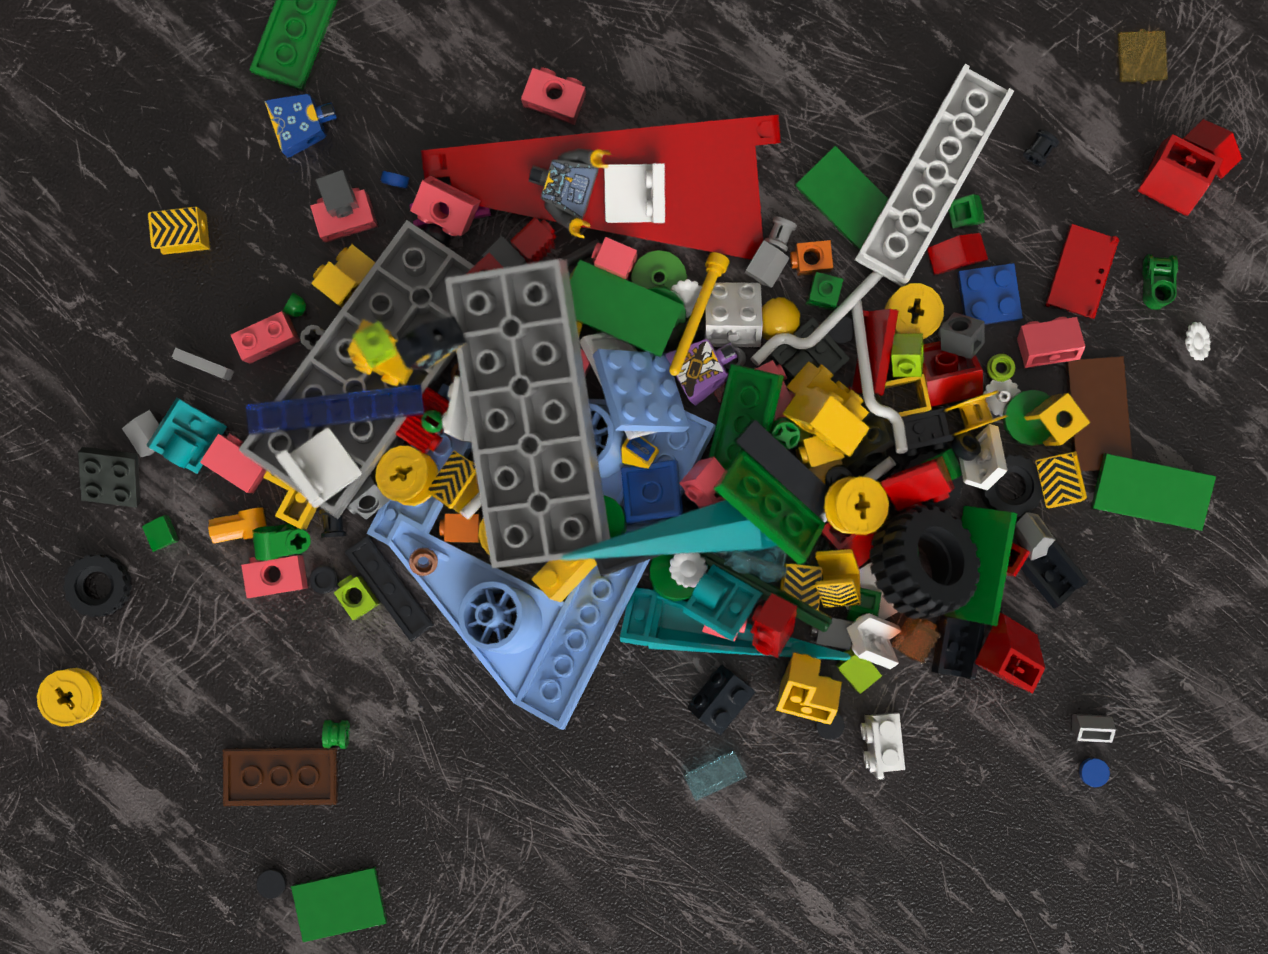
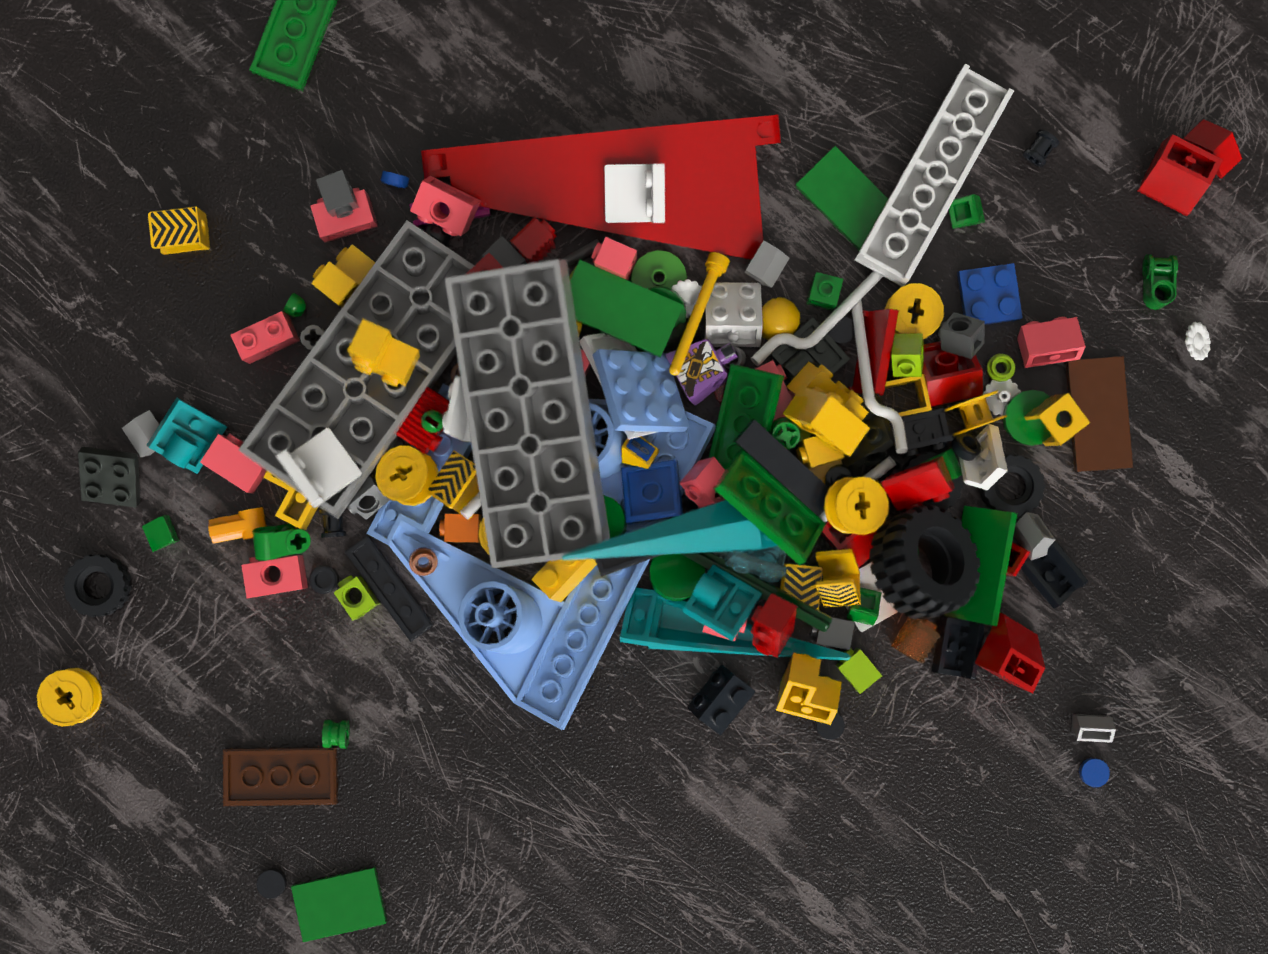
light grey tile [172,348,234,381] -> none
clear blue tile [246,384,424,435] -> none
blue torso [265,94,337,158] -> none
lime brick [353,321,397,369] -> none
black torso [394,316,468,369] -> none
coral brick [521,67,586,125] -> none
torso [528,148,610,238] -> none
white piece [669,553,708,588] -> none
clear light blue tile [683,750,746,801] -> none
light grey bush [765,216,797,252] -> none
orange brick [790,240,833,276] -> none
white bracket [847,613,901,669] -> none
white bracket [861,712,905,779] -> none
red slope [926,233,988,275] -> none
piece [1035,451,1087,508] -> none
red door [1045,224,1119,319] -> none
green tile [1091,453,1216,531] -> none
clear yellow piece [1118,29,1168,84] -> none

